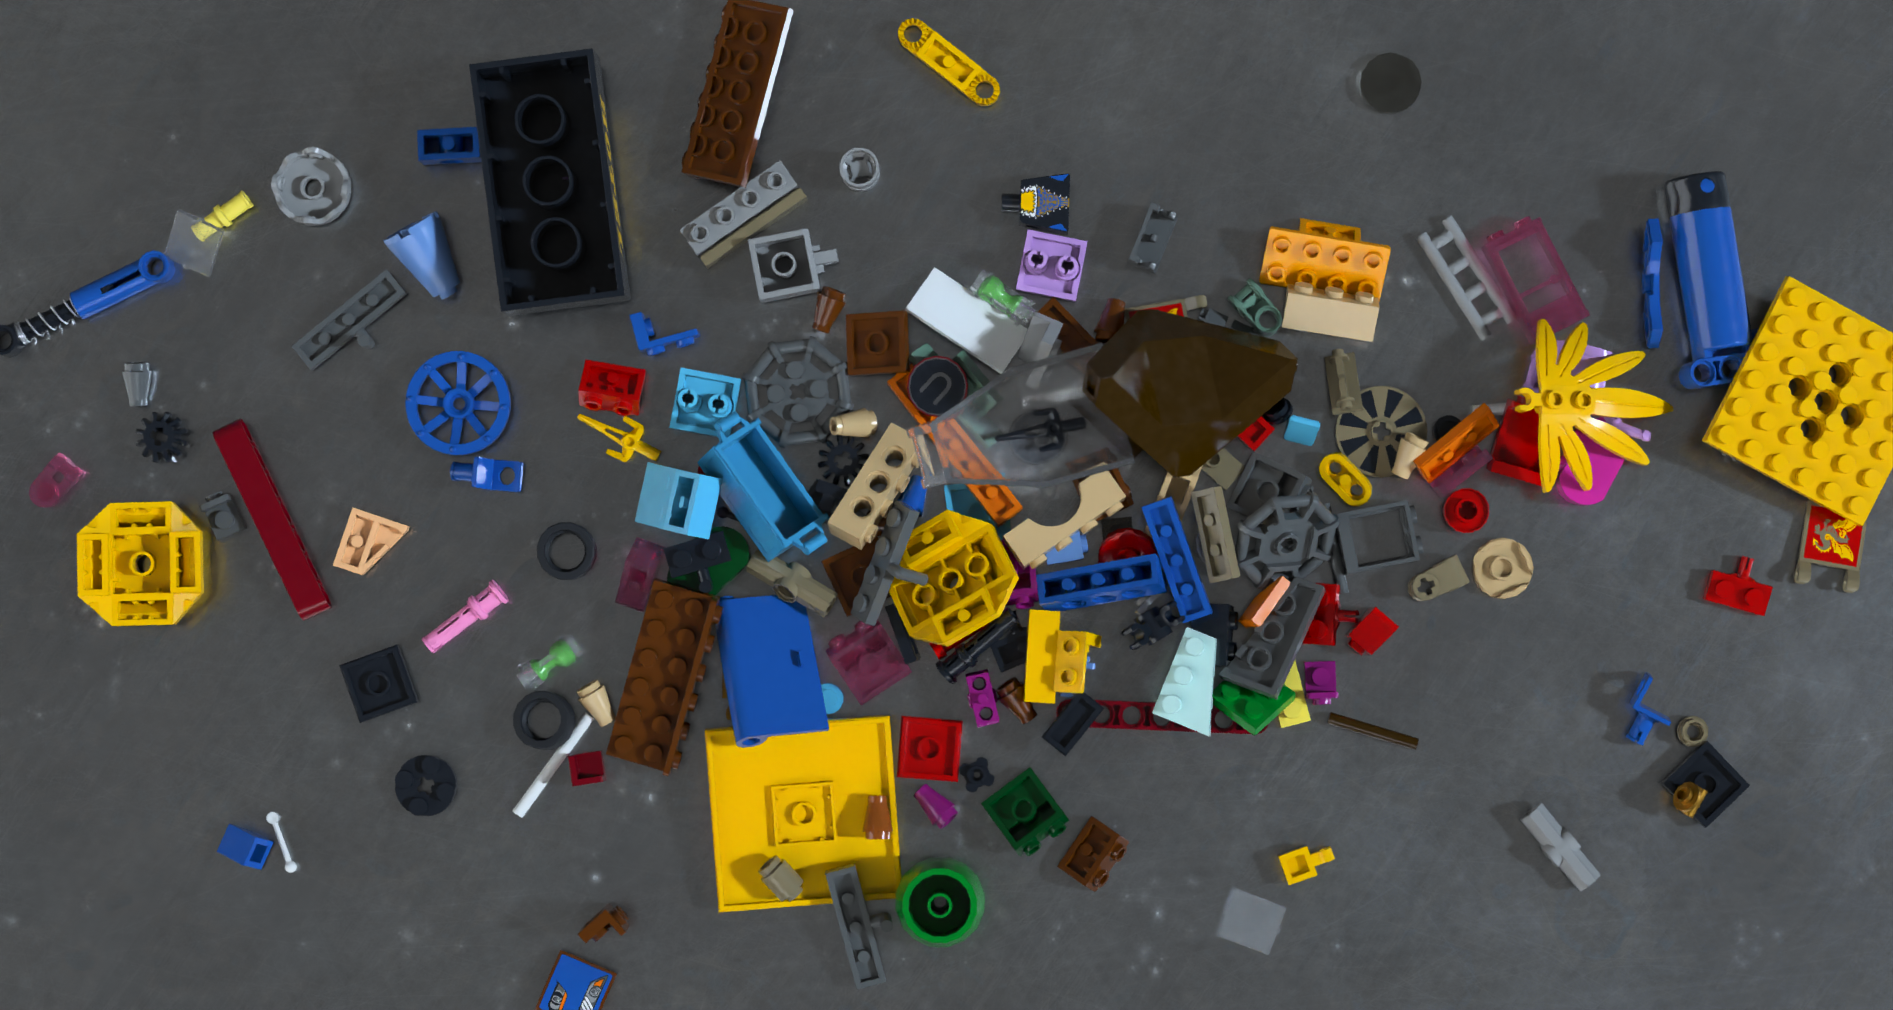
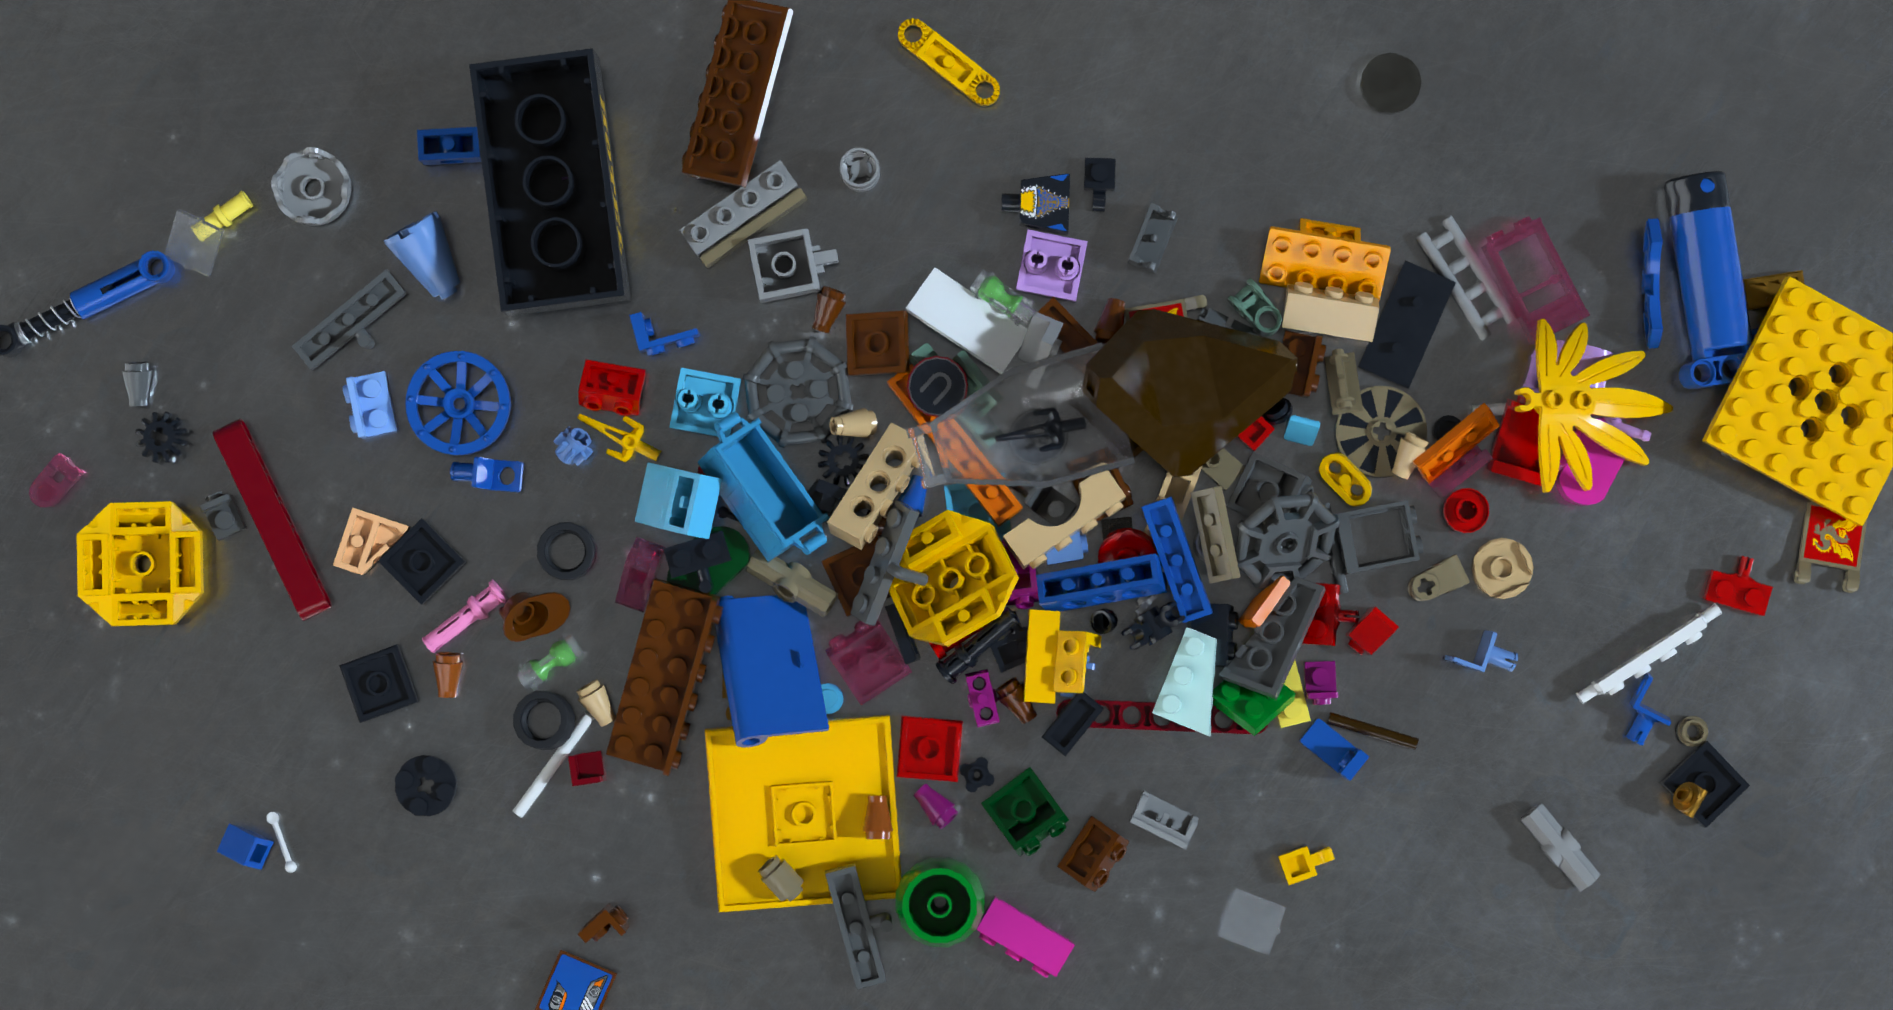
none -> light blue bracket [343,371,399,439]
none -> black plate [378,518,466,605]
none -> dark orange cone [432,652,463,698]
none -> reddish brown piece [499,592,570,642]
none -> medium blue gear [554,426,593,466]
none -> dark pink brick [976,896,1075,978]
none -> dark grey bracket [1007,469,1077,526]
none -> black plate [1084,158,1116,212]
none -> black hinge [1091,609,1118,634]
none -> light grey hinge [1129,791,1199,850]
none -> reddish brown bracket [1282,330,1326,398]
none -> blue bracket [1300,718,1369,781]
none -> black piece [1358,260,1456,389]
none -> medium blue bracket [1444,630,1518,672]
none -> white plate [1576,603,1722,704]
none -> pearl gold plate [1743,270,1805,310]

